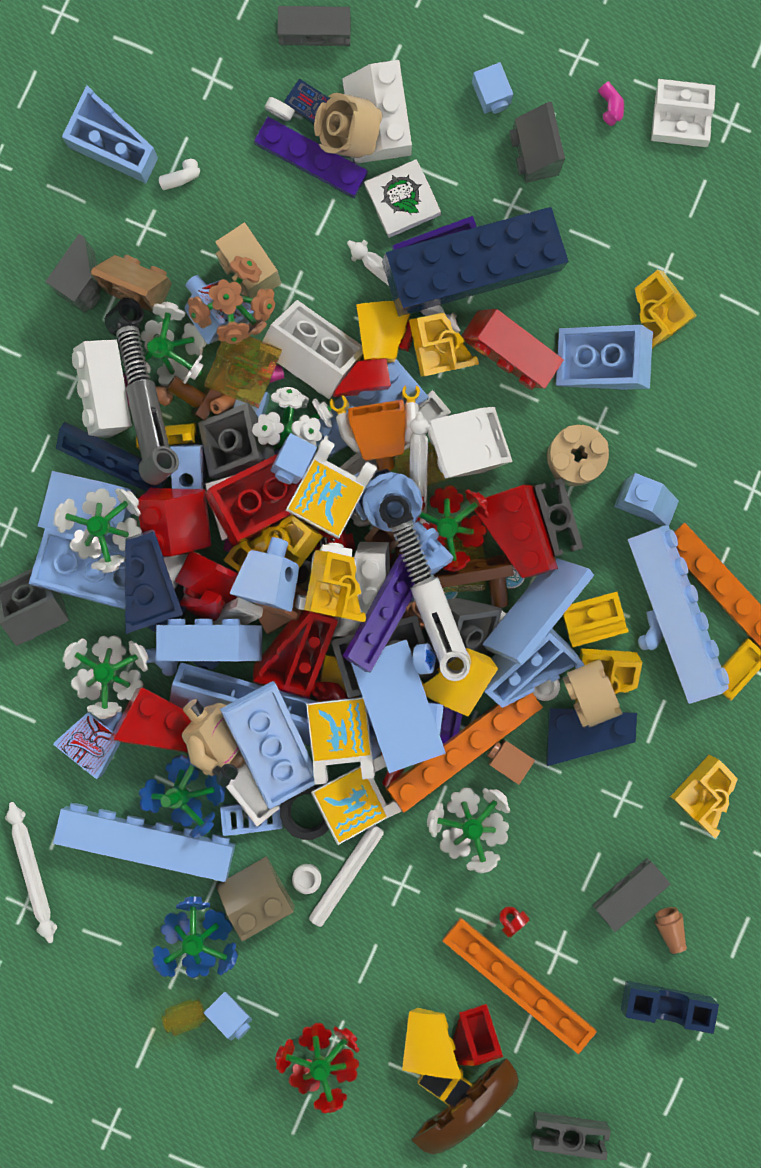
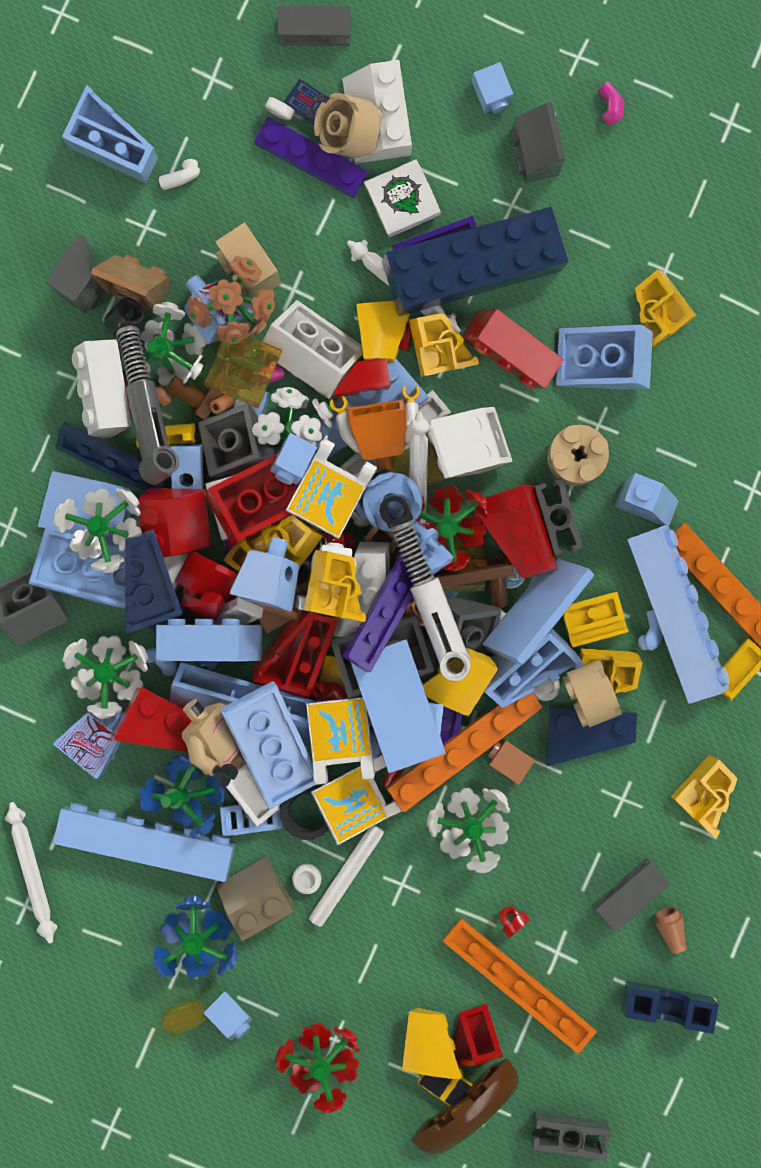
light blue tile [413,643,436,675] -> none
white slope [651,79,716,147] -> none

